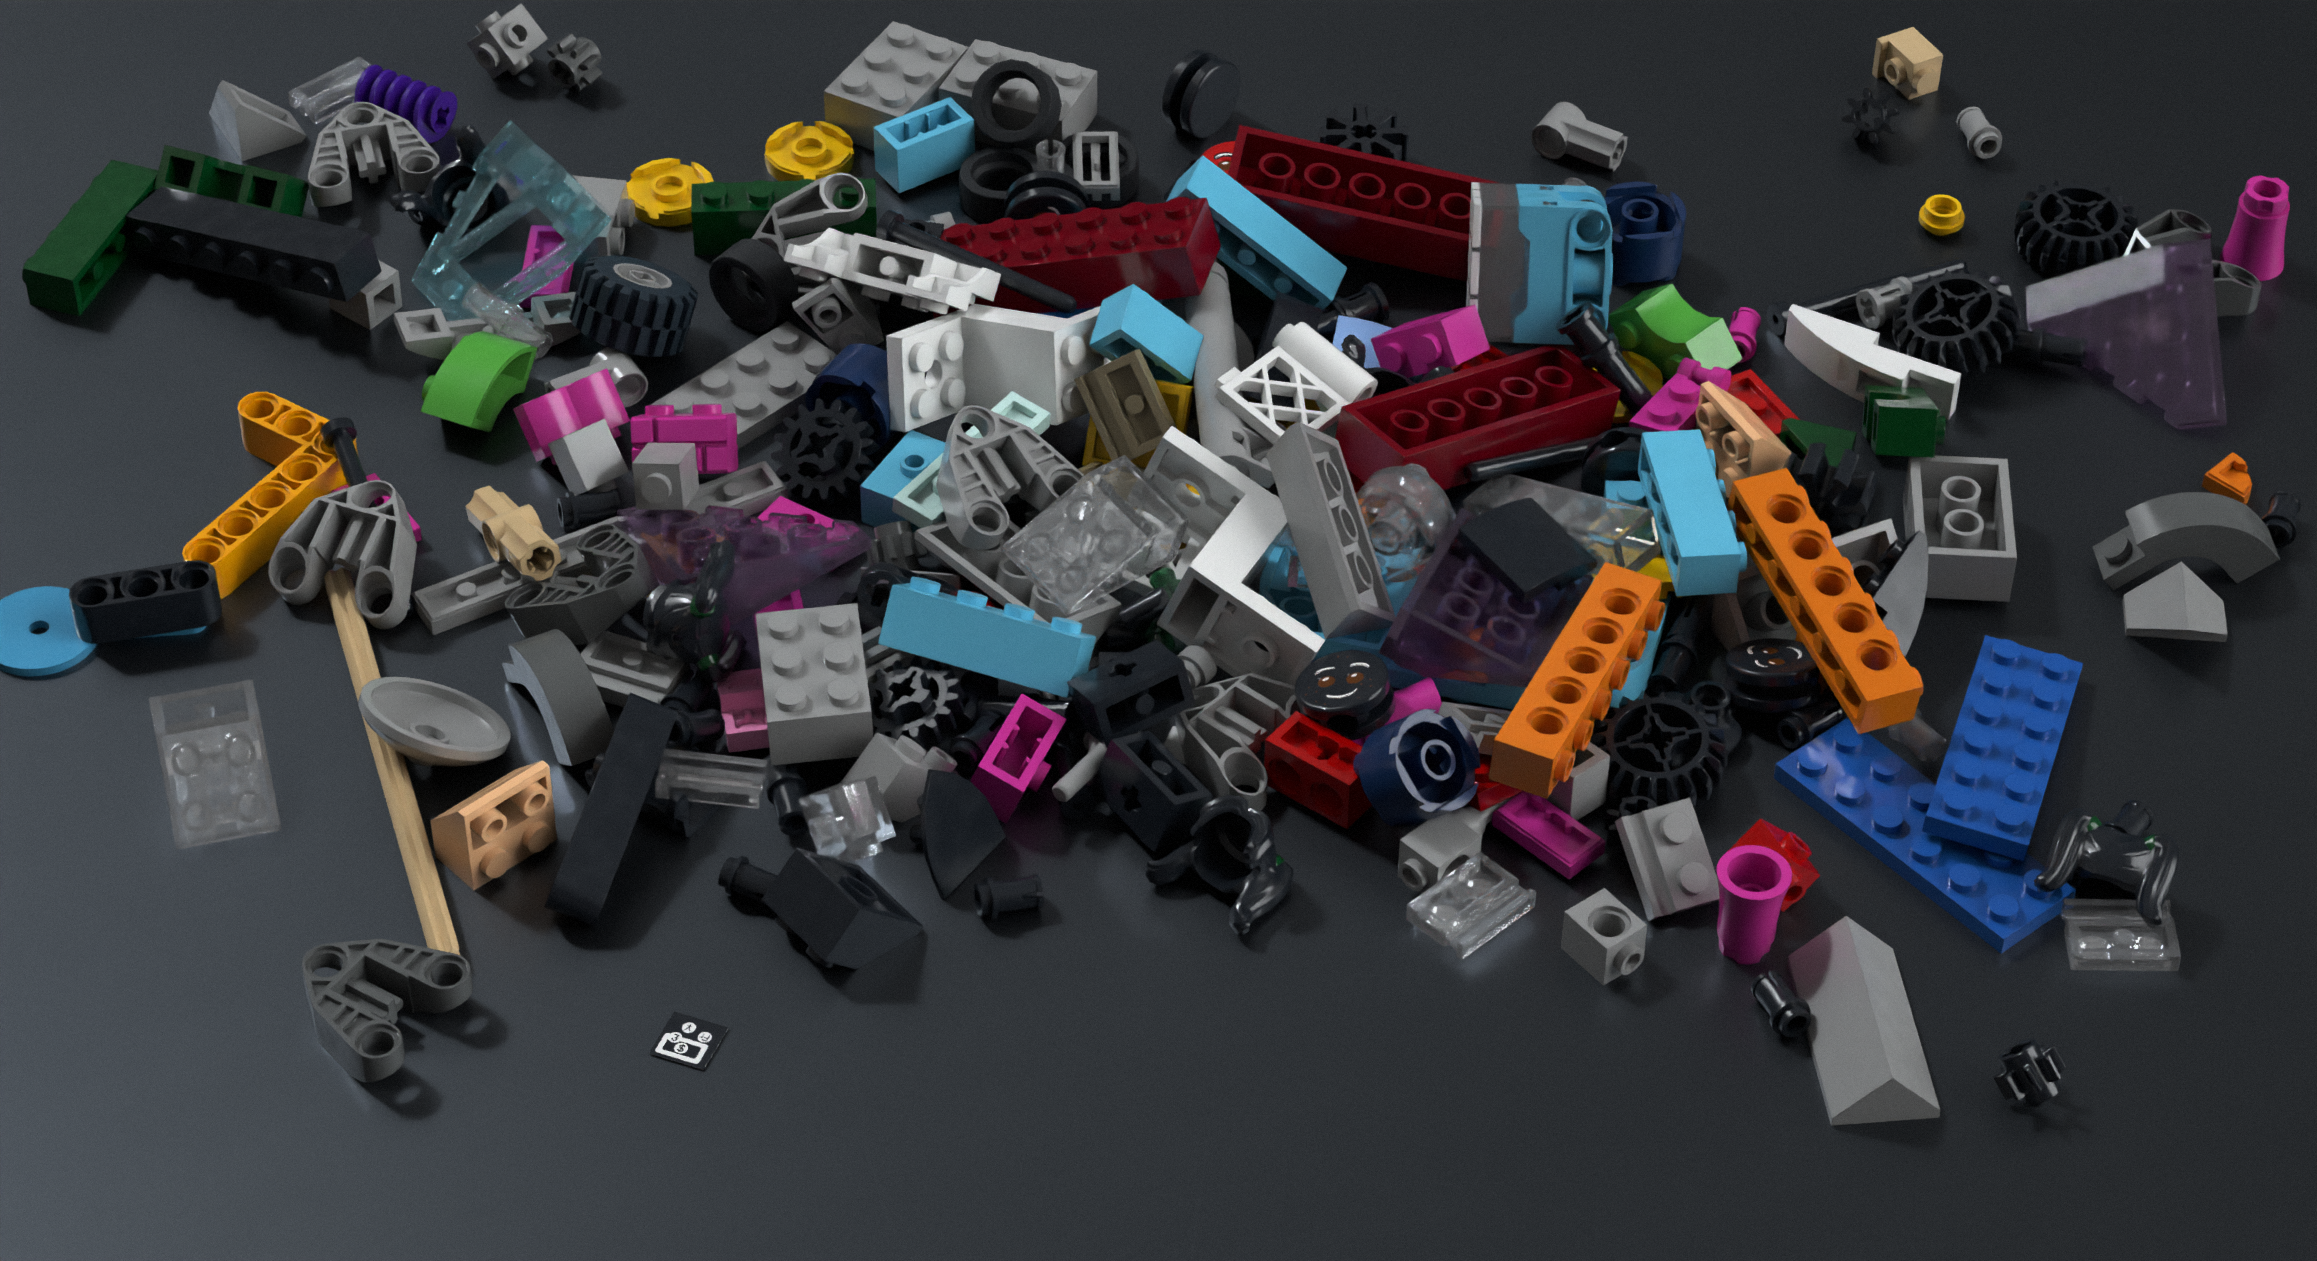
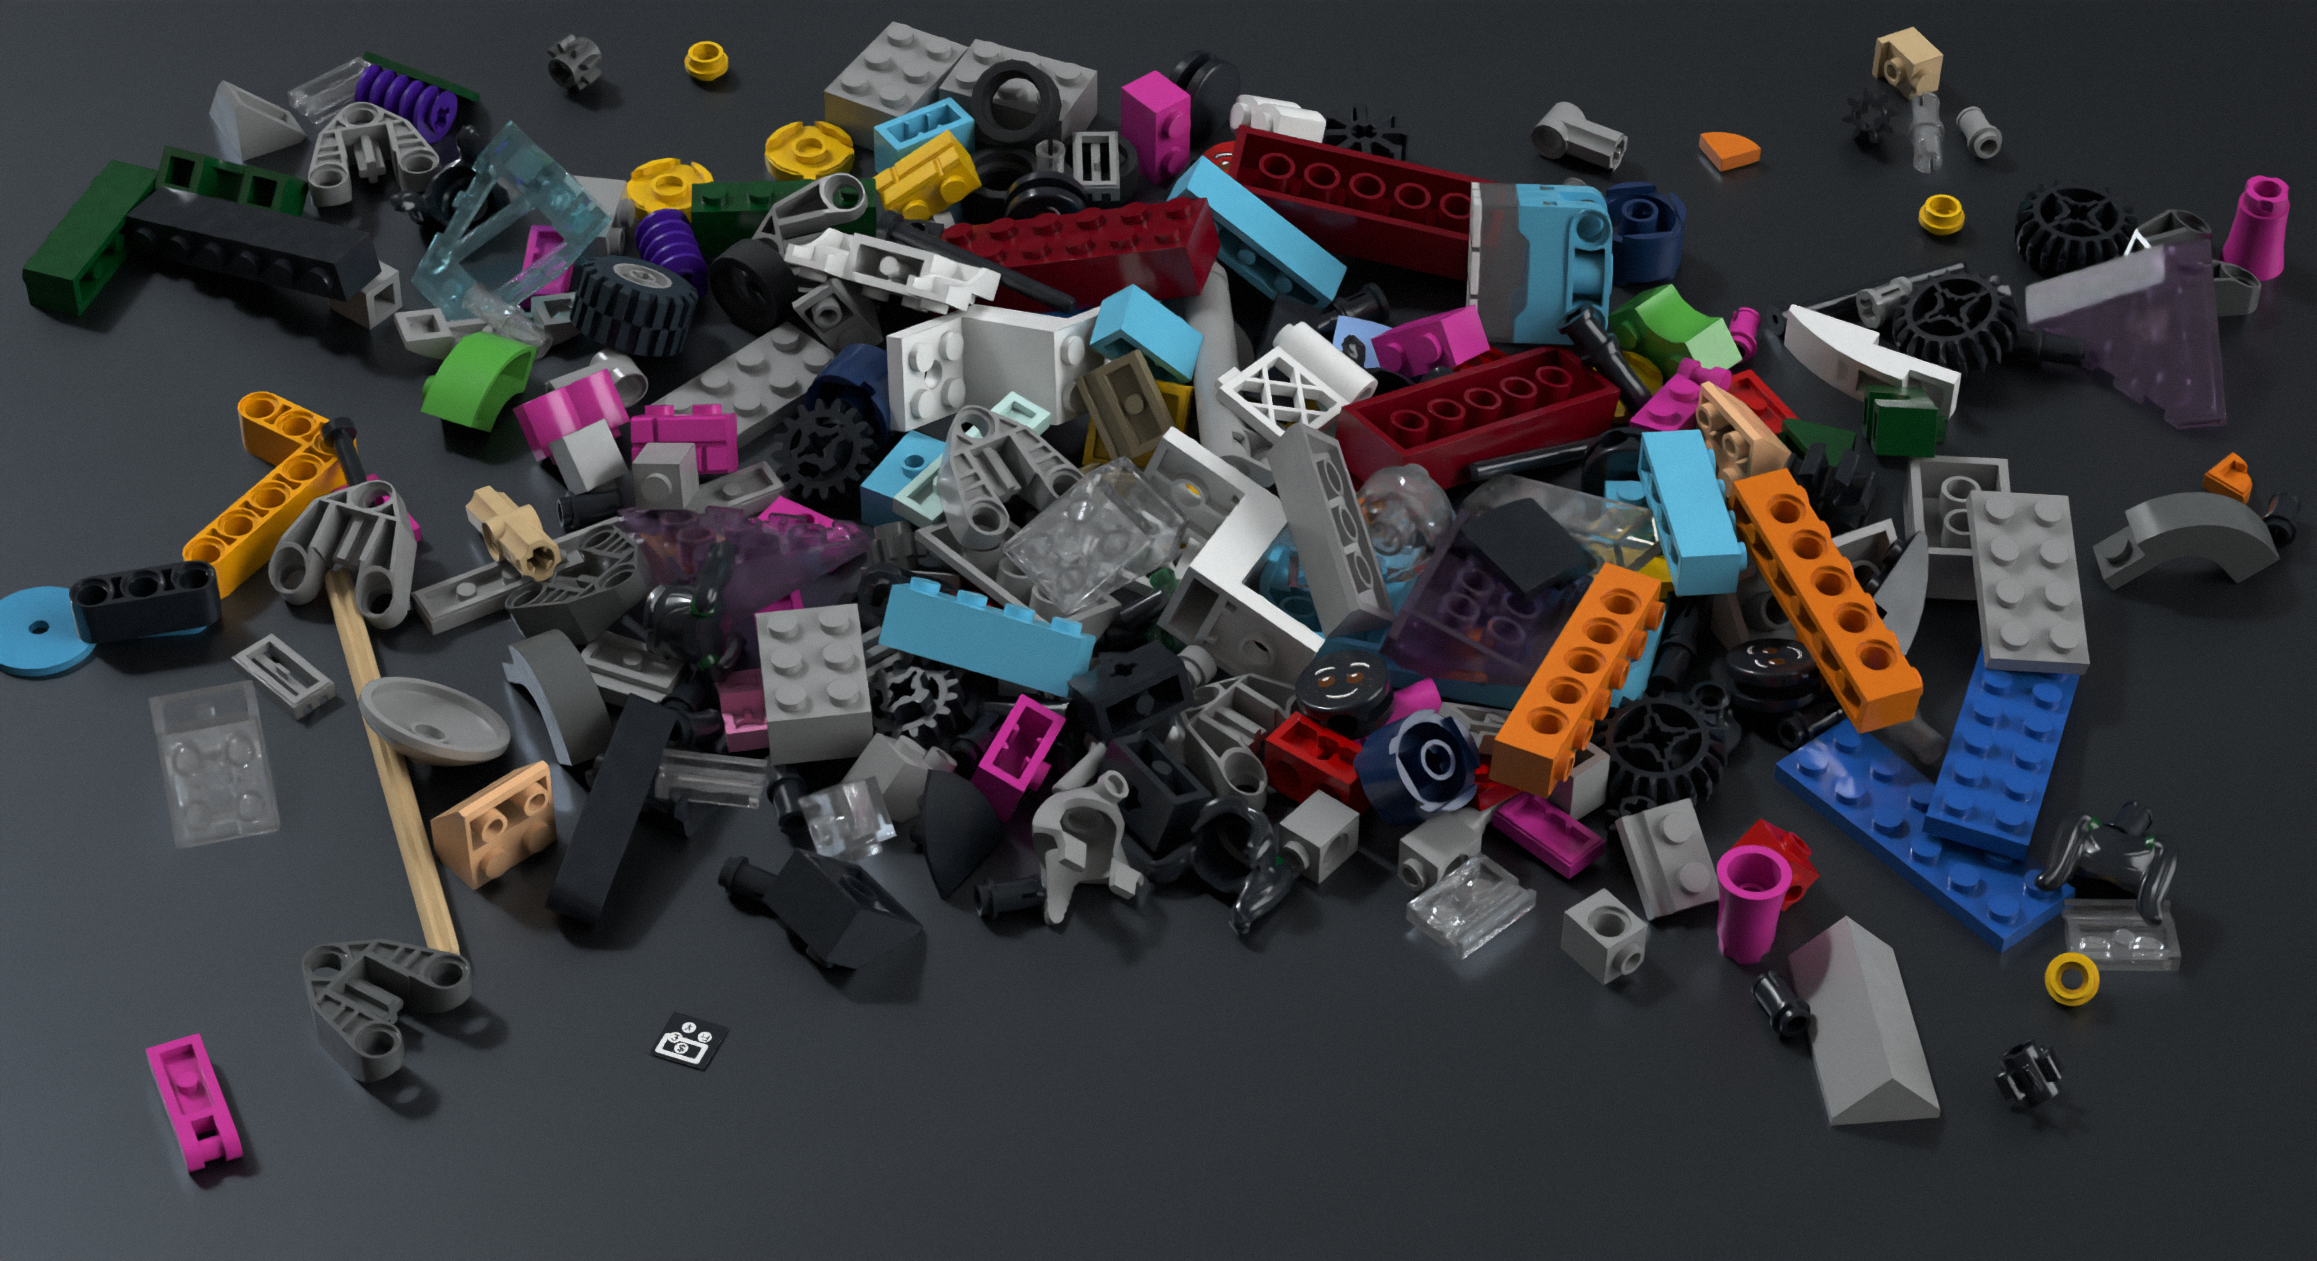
light grey brick [466,3,548,79] -> none
light grey slope [2122,561,2227,642] -> none
none -> dark pink plate [146,1033,243,1173]
none -> light grey tile [231,633,336,721]
none -> dark green window [362,51,480,102]
none -> dark purple piece [635,208,708,301]
none -> yellow plate [684,41,729,81]
none -> yellow brick [872,129,982,221]
none -> light grey piece [1032,770,1144,925]
none -> dark pink brick [1121,70,1191,185]
none -> white brick [1229,94,1326,143]
none -> light grey brick [1278,789,1360,885]
none -> orange tile [1699,132,1761,172]
none -> clear pin [1908,92,1945,173]
none -> light grey plate [1966,490,2090,675]
none -> yellow plate [2045,952,2100,1007]

